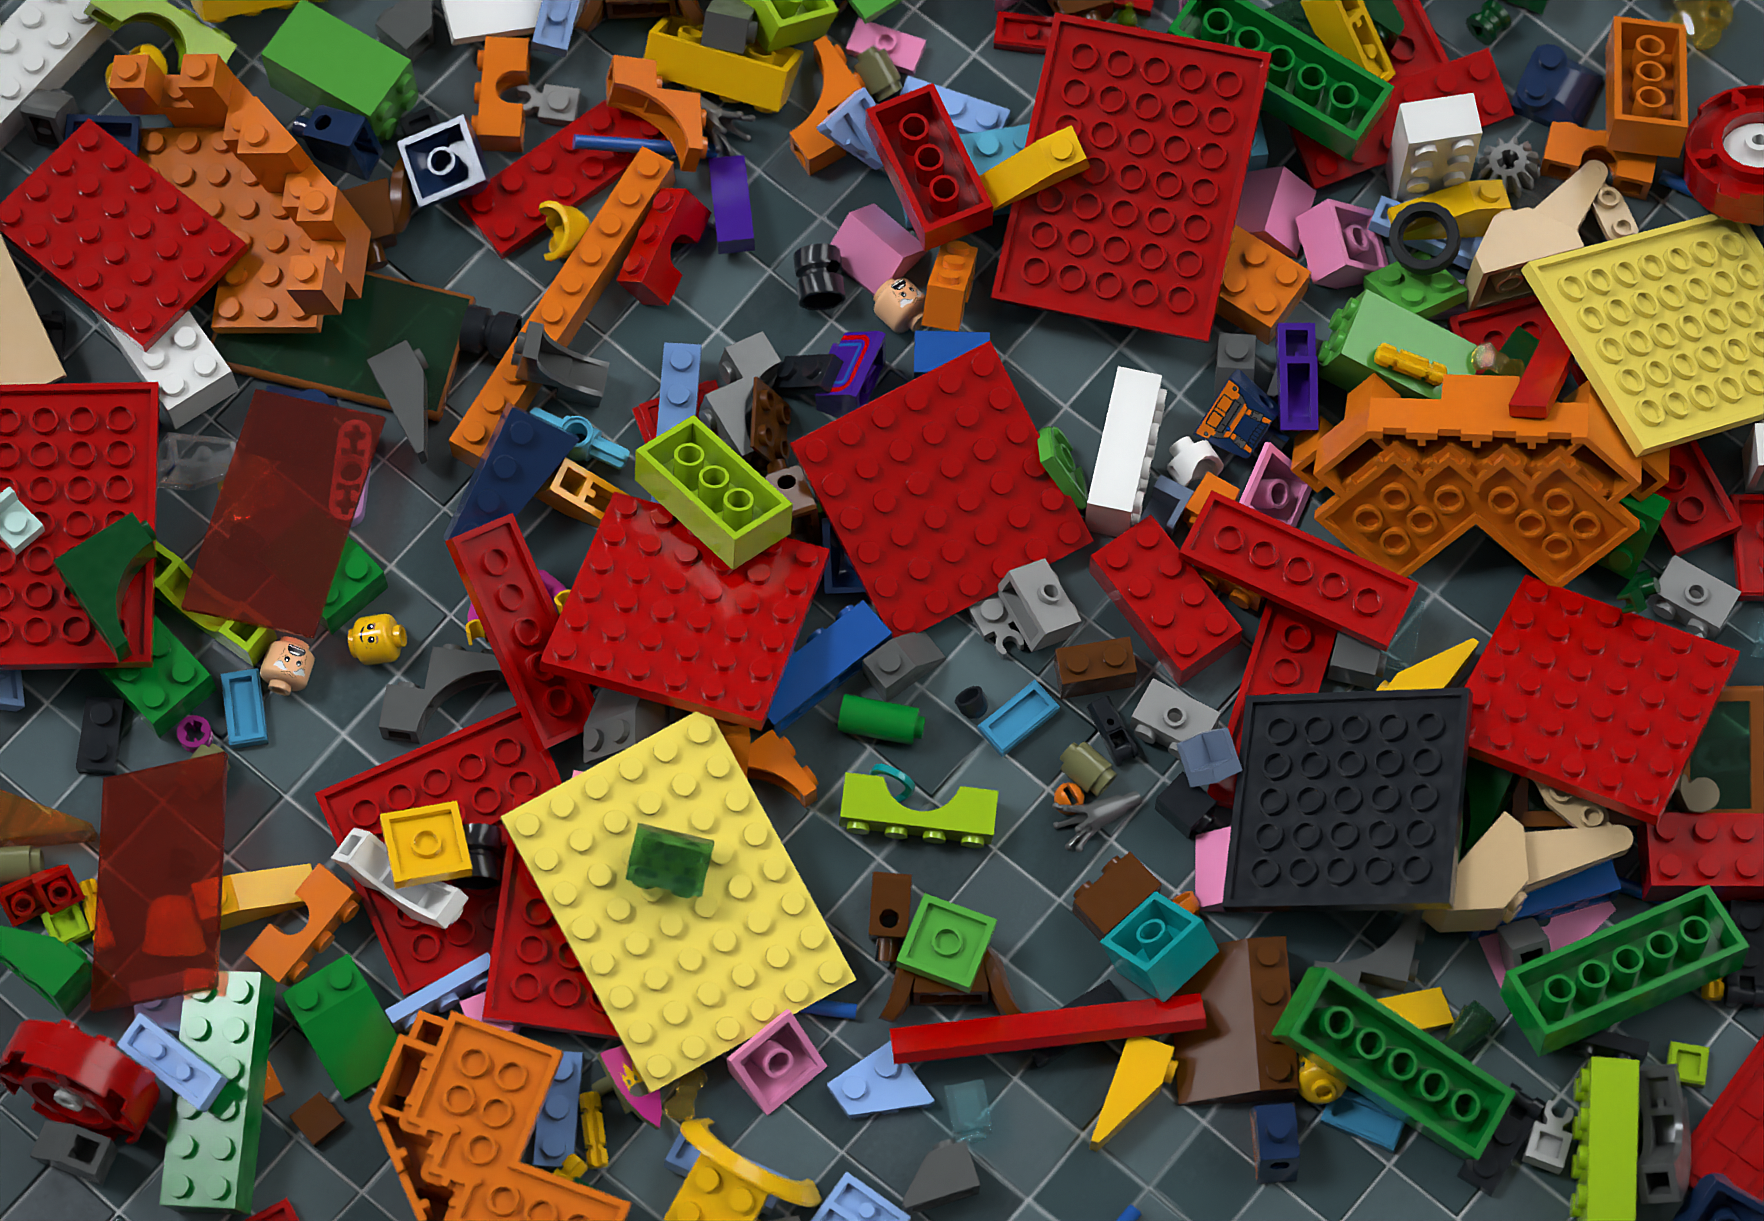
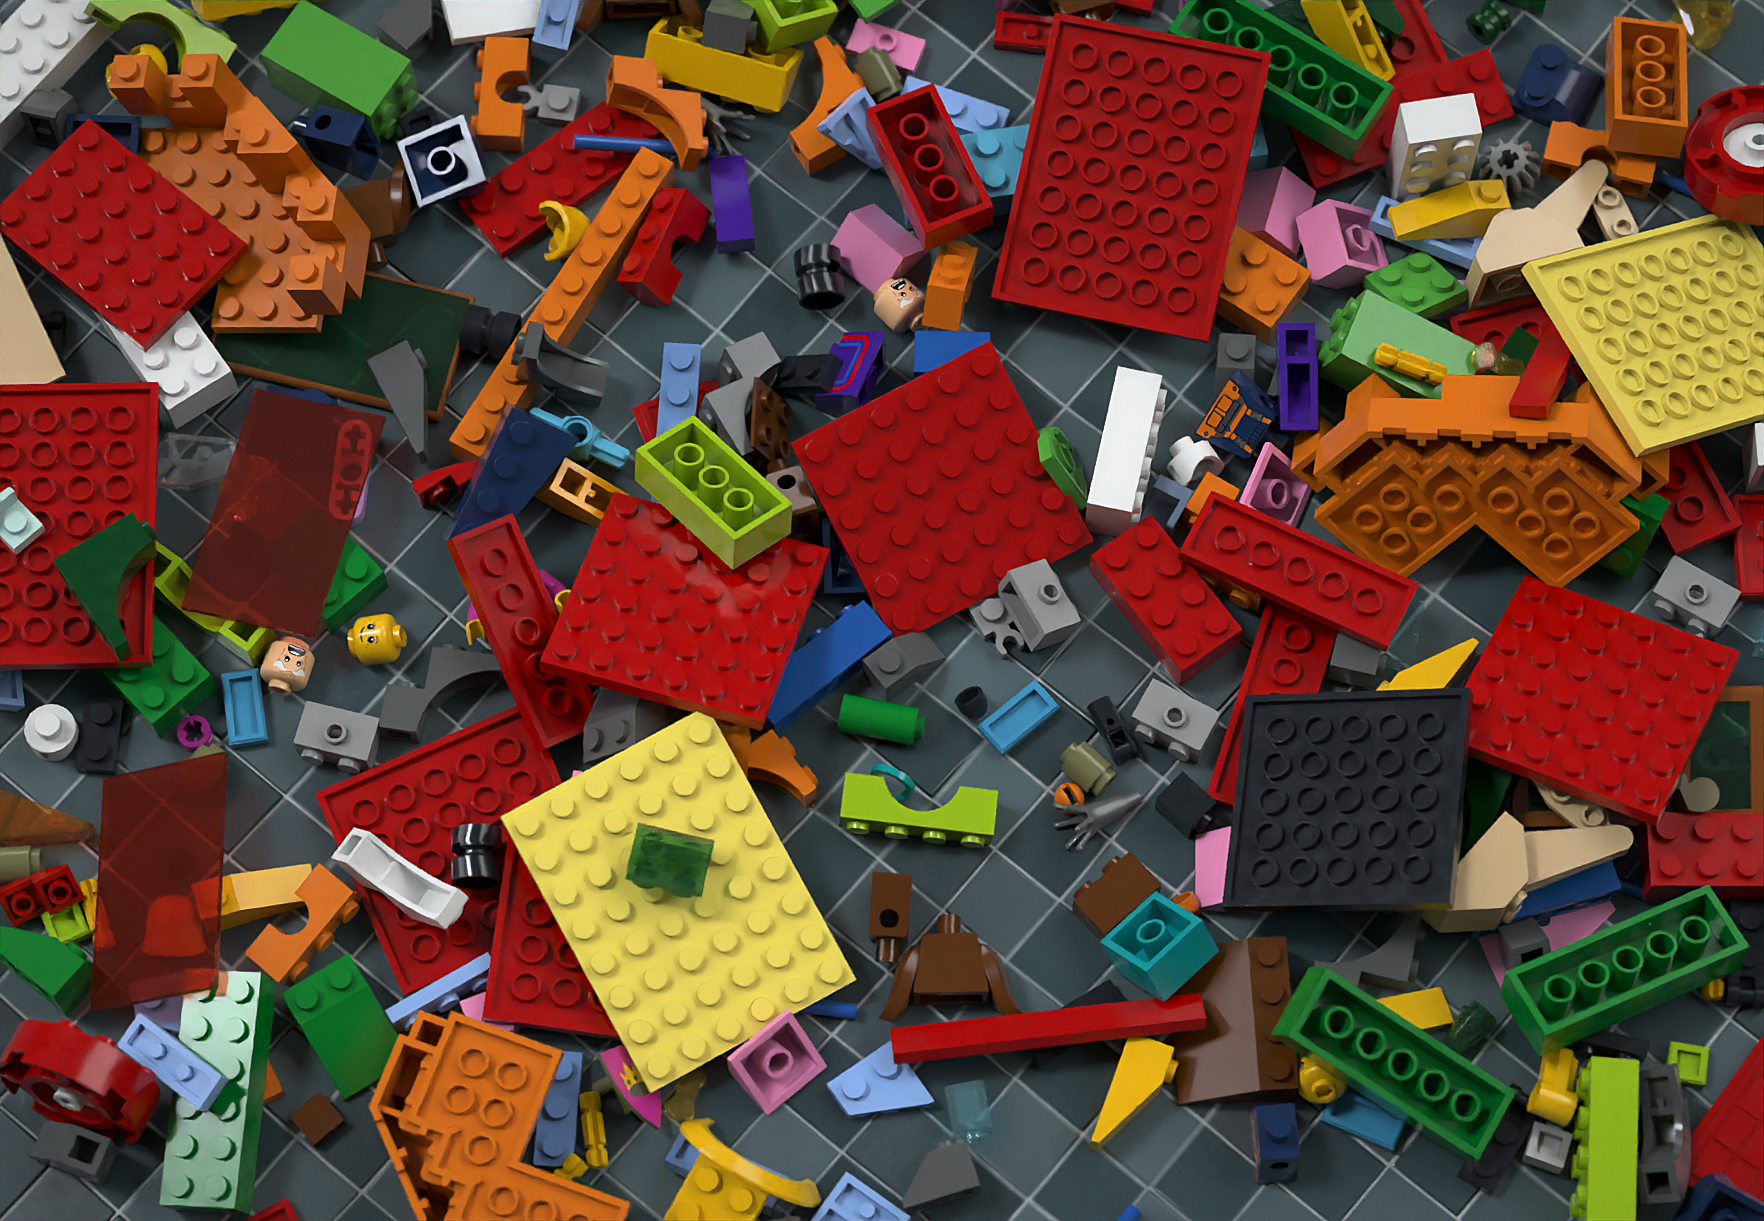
yellow plate [380,801,472,889] -> none
bright green plate [896,893,997,993] -> none
yellow slope [979,125,1091,212] -> none
reddish brown brick [1054,636,1137,699] -> none
clear neon green rock [1117,2,1139,27] -> none
sand blue panel [1177,727,1243,787] -> none
black tyre [1389,201,1461,276] -> none
dark green piece [1617,569,1661,614] -> none
none -> white piece [24,704,79,762]
none -> light grey brick [293,701,382,774]
none -> red slope [411,460,480,508]
none -> yellow piece [1527,1047,1578,1126]

